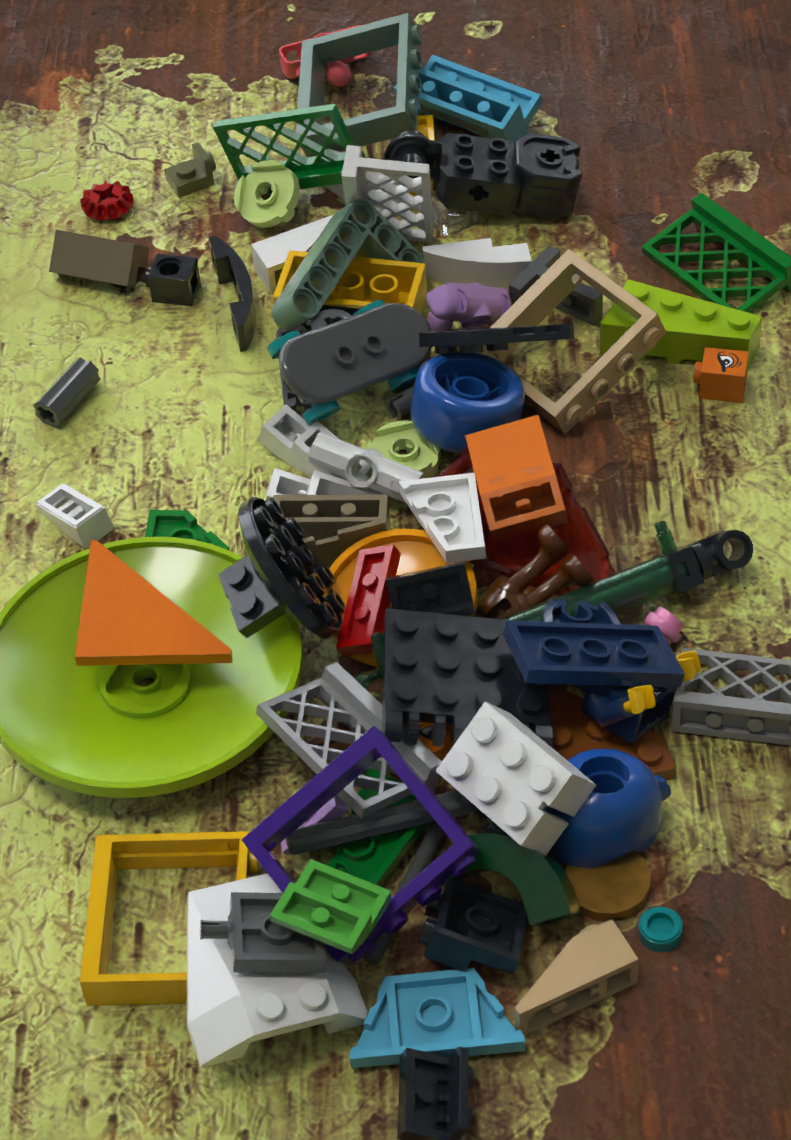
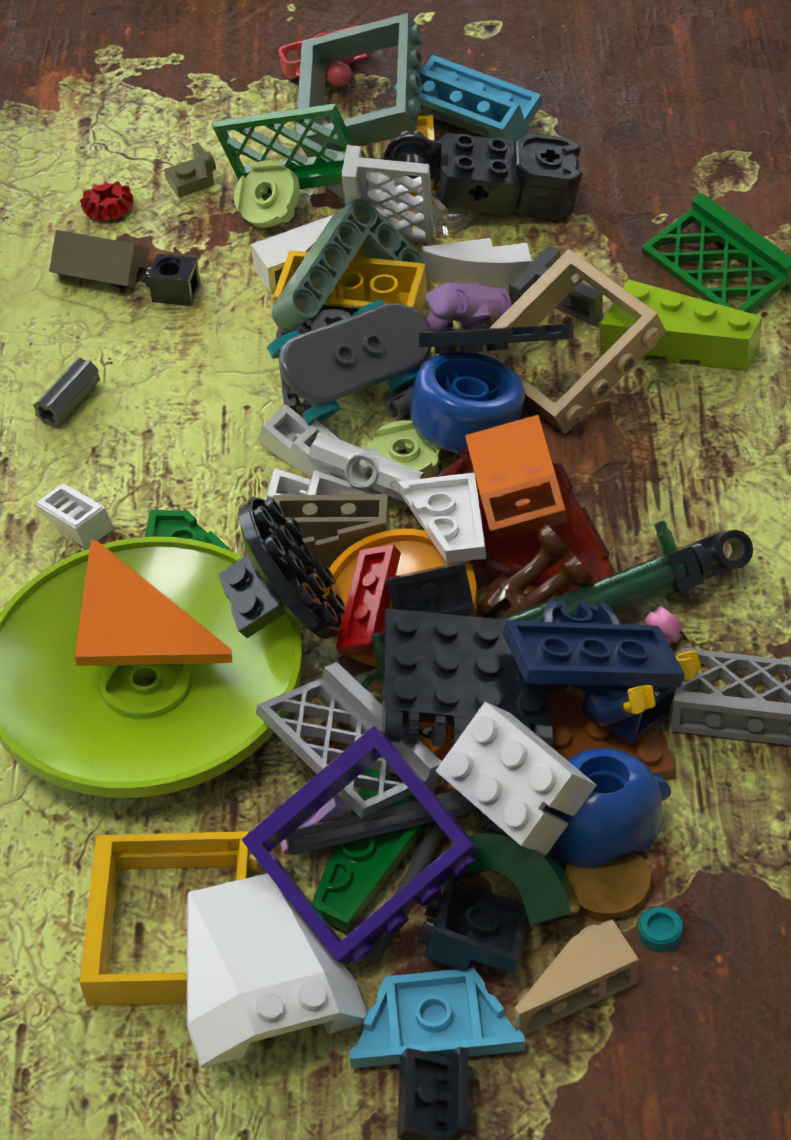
dark grey plate [200,892,327,973] -> none
black slope [208,236,256,352] -> none
bright green slope [270,859,391,954] -> none
orange brick [693,347,749,403] -> none

